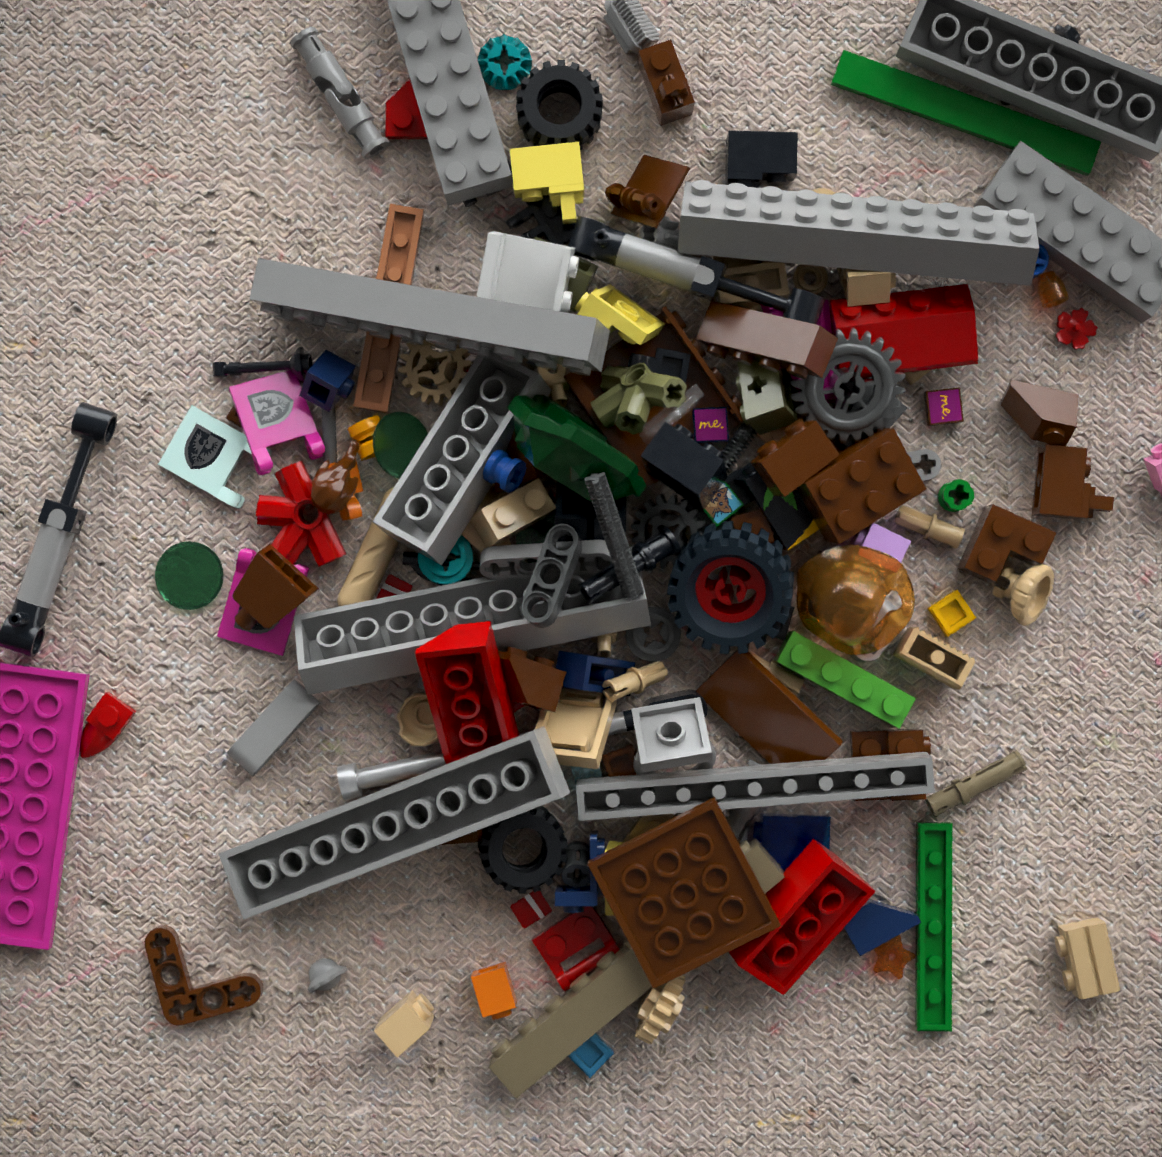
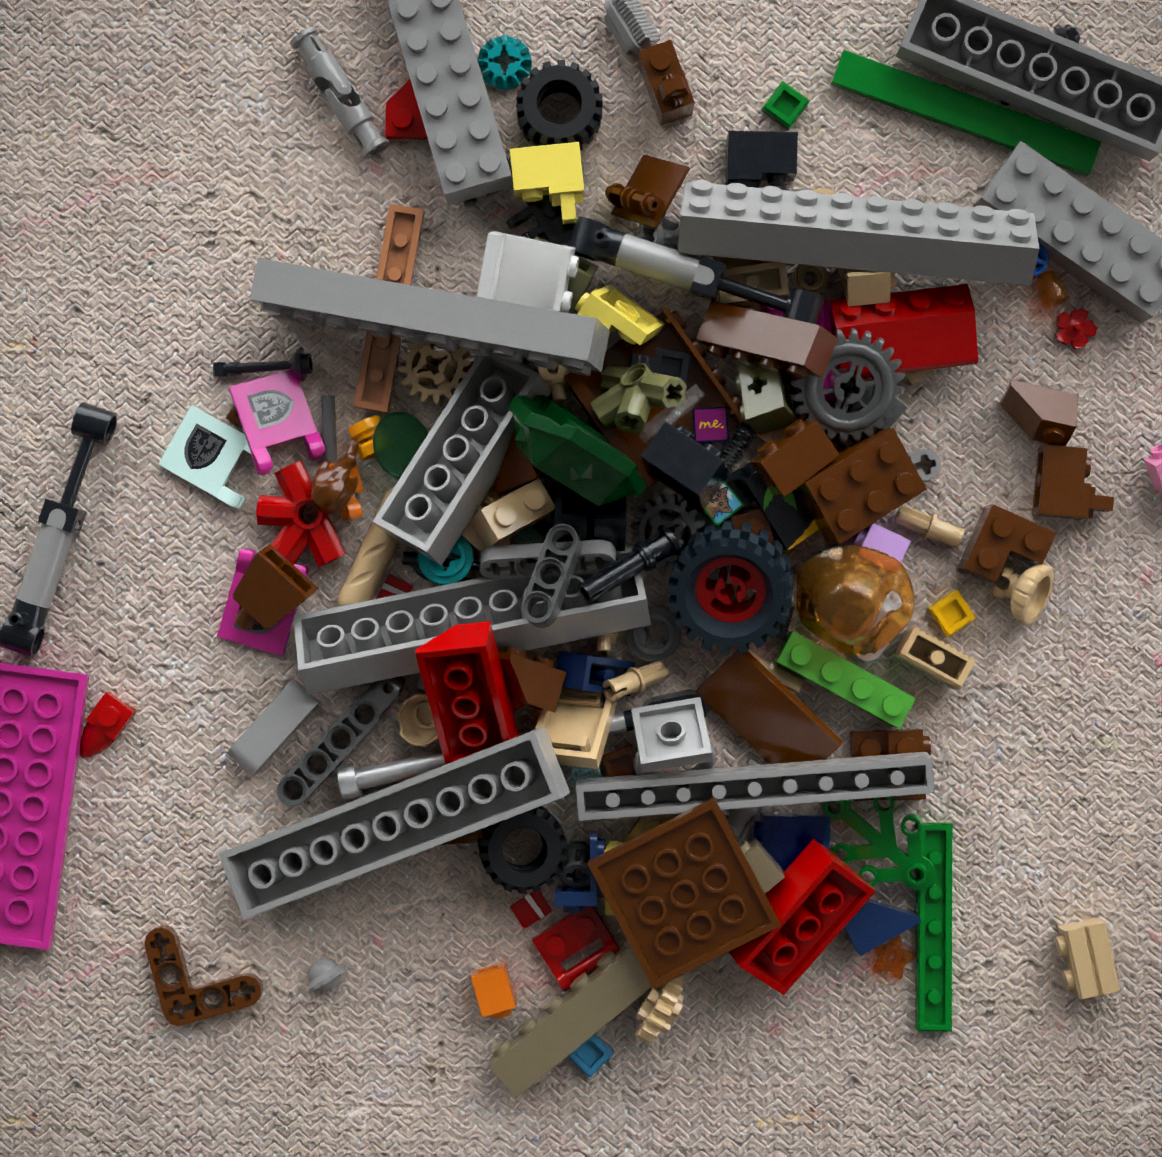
clear green piece [155,541,224,610] -> none
dark blue brick [299,350,356,412] -> none
tan brick [374,990,434,1058] -> none
blue wheel [483,449,526,493] -> none
dark grey axle [584,472,644,600] -> none
magenta tile [924,387,964,426] -> none
dark tan pin [925,750,1027,817] -> none
green bush [937,479,974,512] -> none
none -> dark grey piece [277,676,405,806]
none -> green tile [761,81,810,131]
none -> green plant [822,796,935,890]

